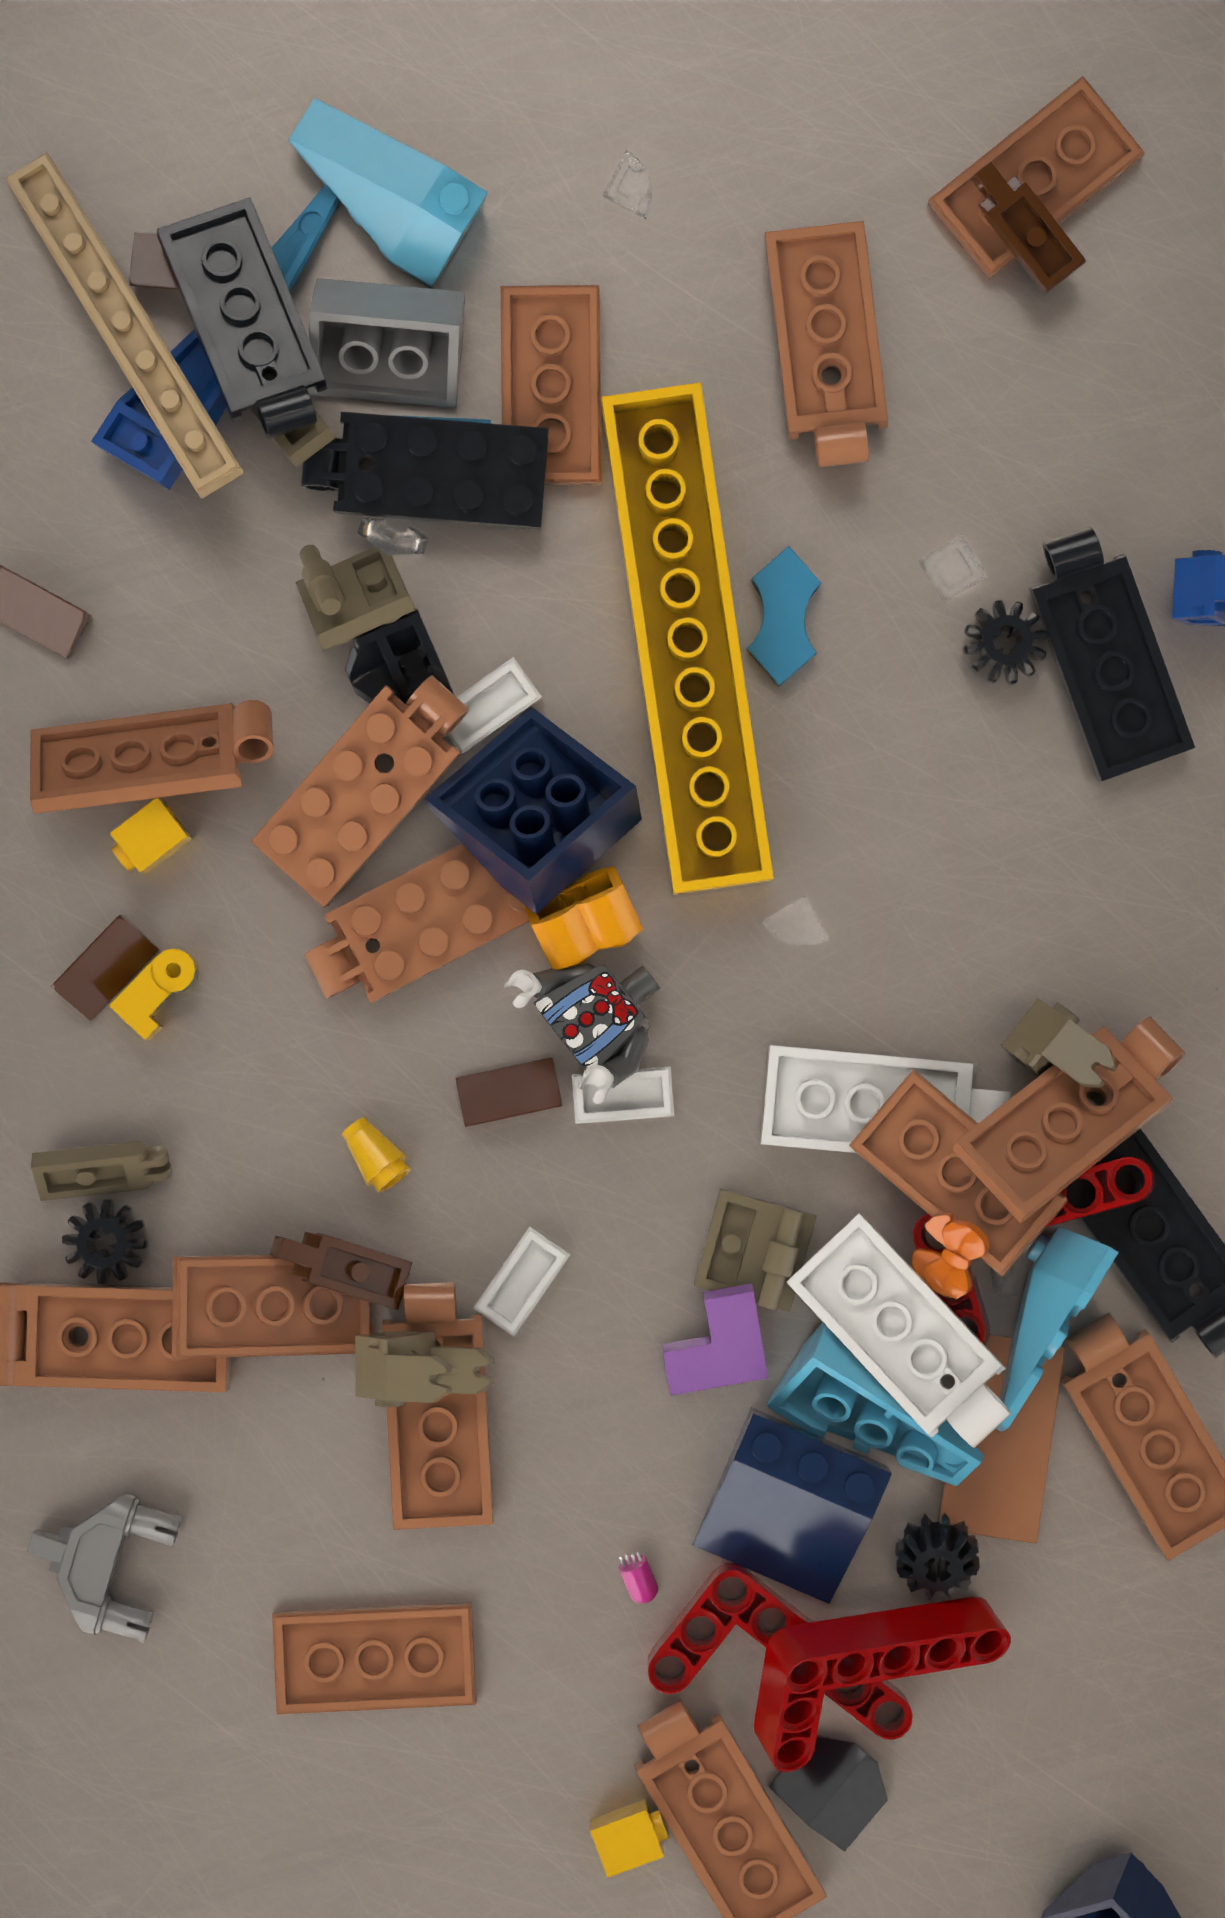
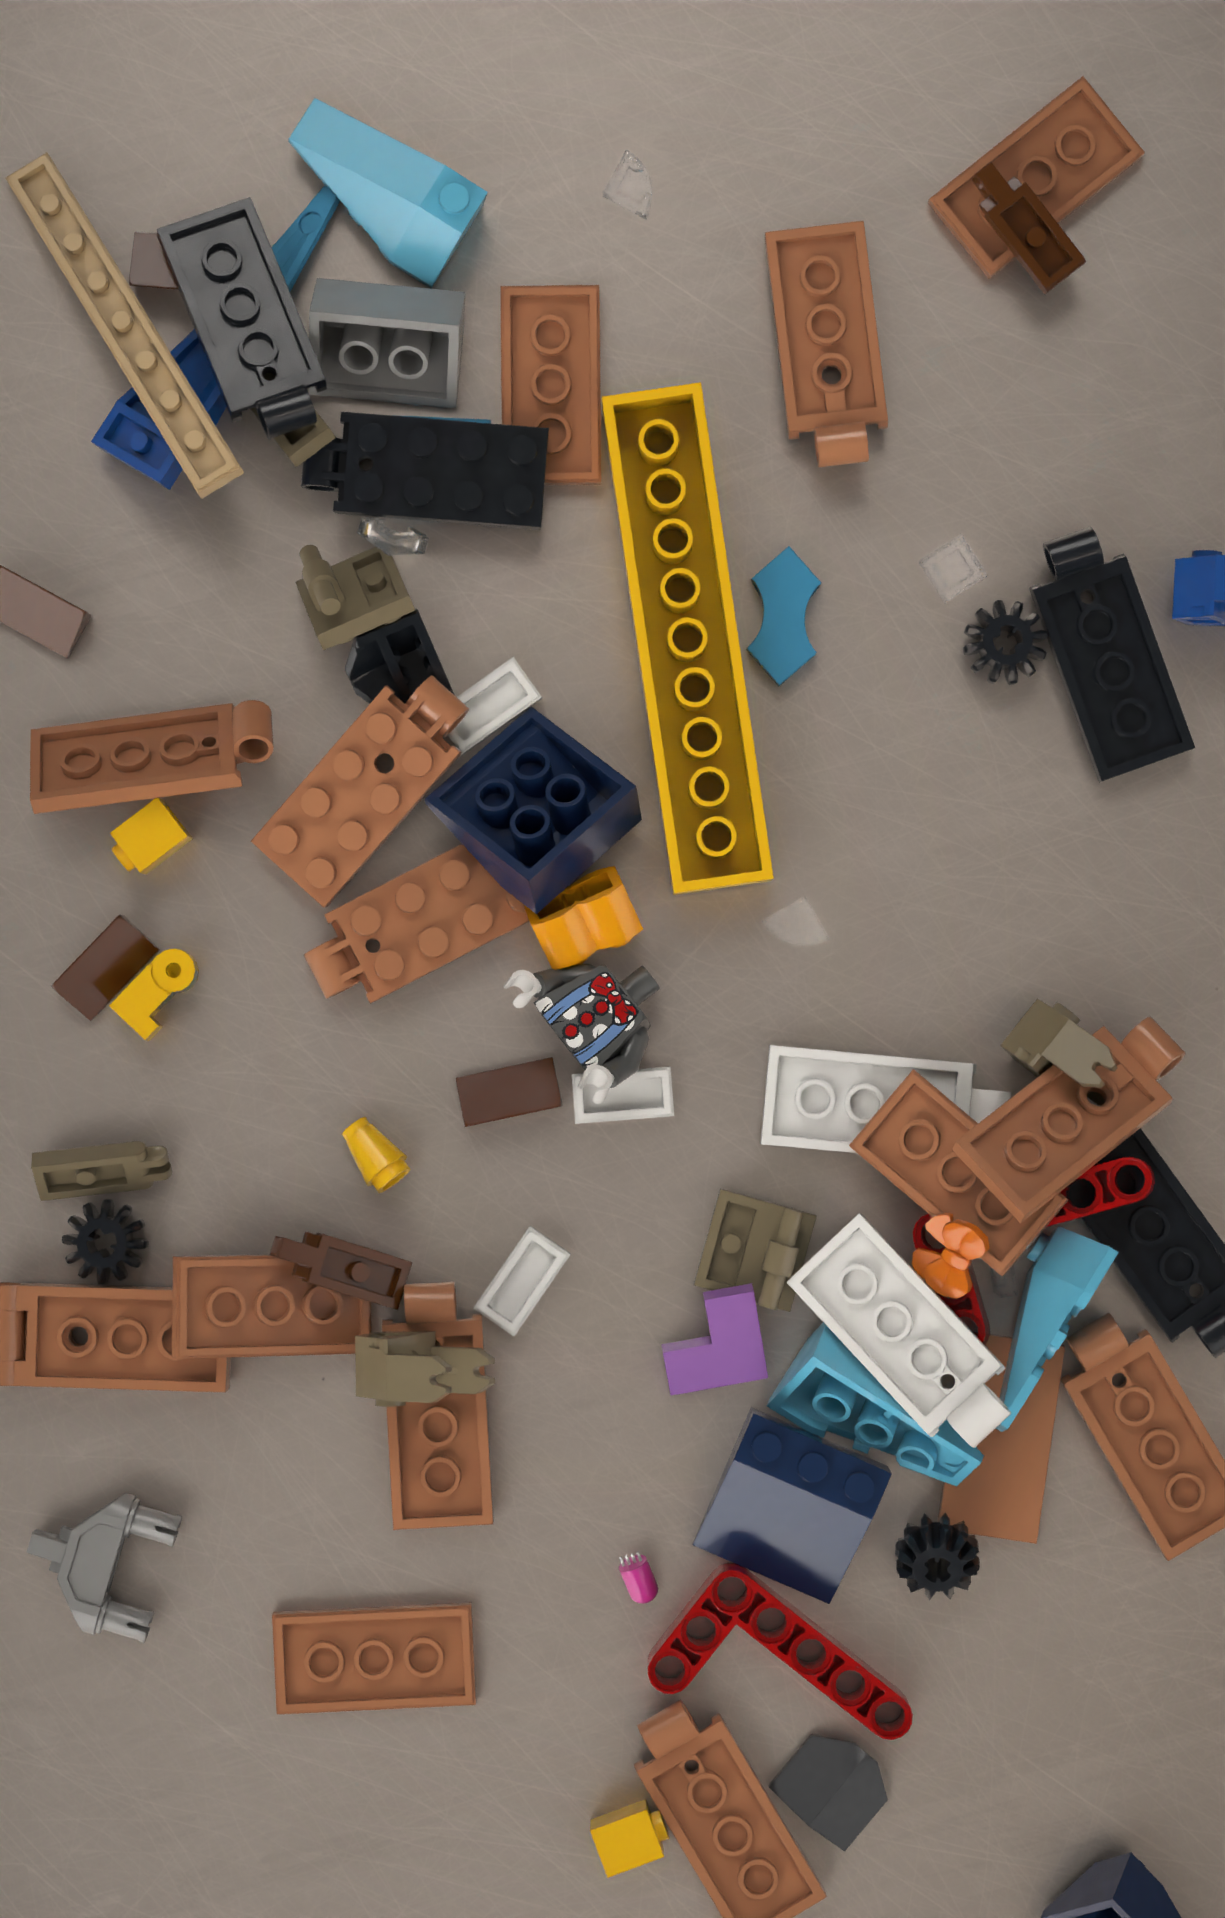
red beam [754,1597,1011,1772] -> none

